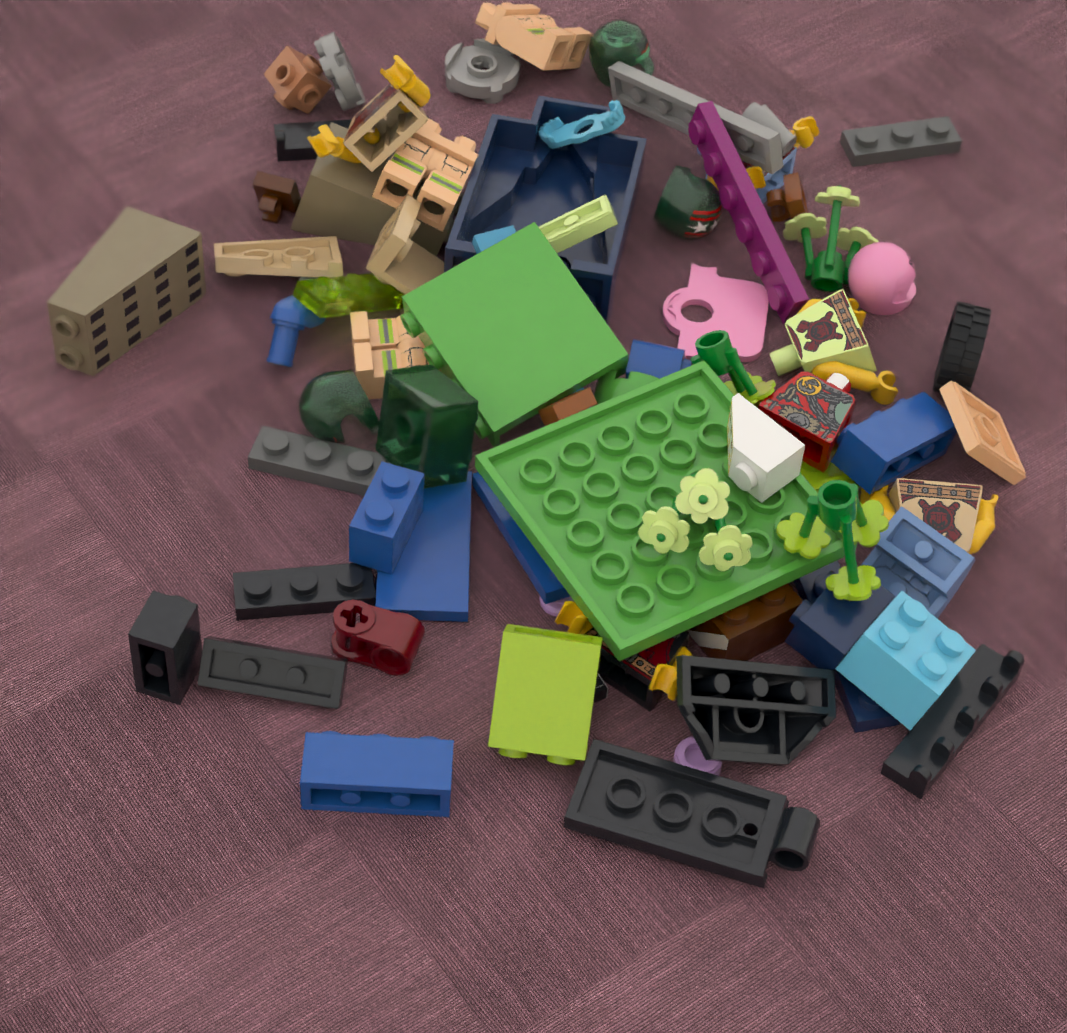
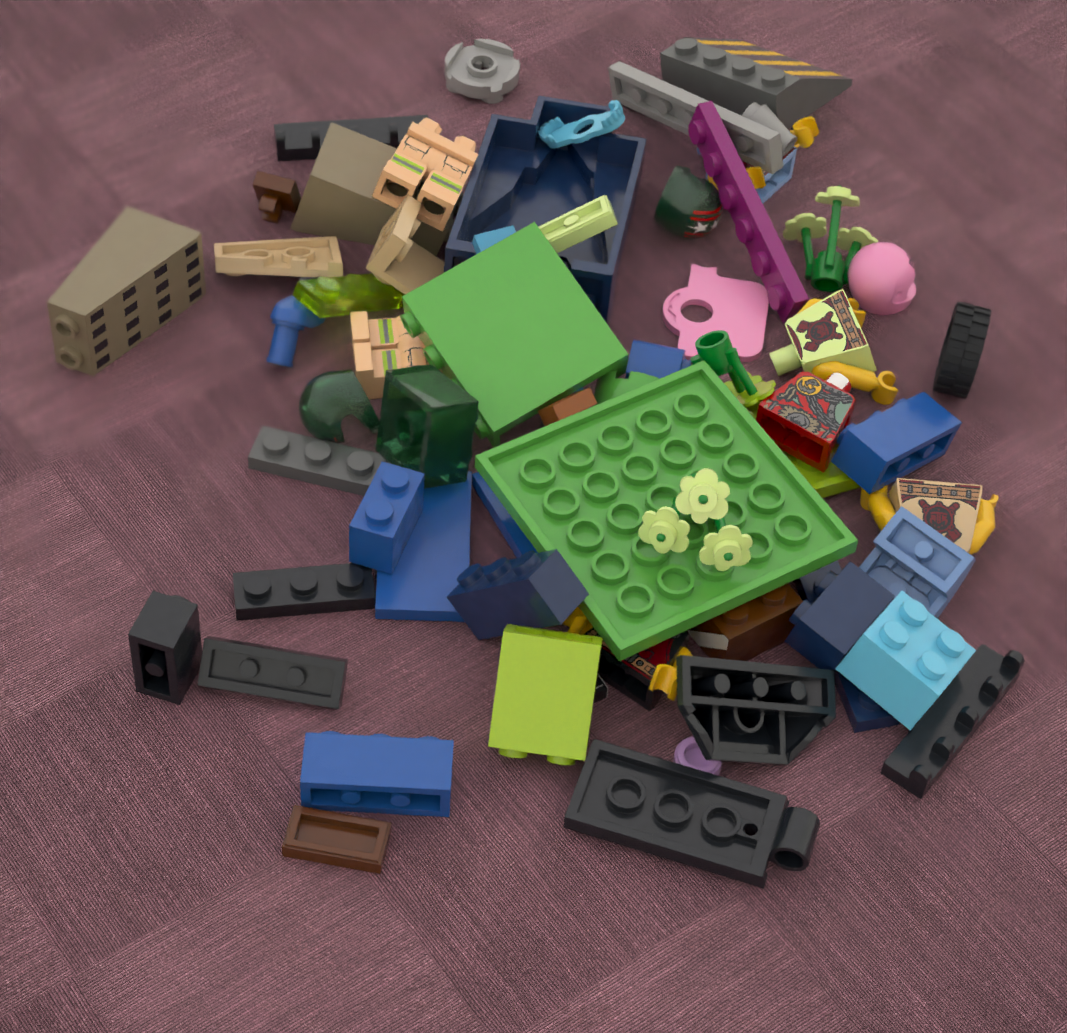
nougat brick [264,45,332,115] -> none
torso [307,55,430,172] -> none
light grey plate [314,32,366,111] -> none
dark red piece [331,600,425,676] -> none
light nougat hips [476,2,593,71] -> none
clear green helmet [588,19,654,87] -> none
white slope [727,393,805,503] -> none
dark orange tile [766,172,808,222] -> none
plant [776,480,889,601] -> none
dark grey plate [840,116,962,167] -> none
light nougat tile [939,381,1026,485] -> none
none -> reddish brown tile [282,805,391,874]
none -> dark blue brick [447,549,589,640]
none -> dark grey slope [660,37,852,129]

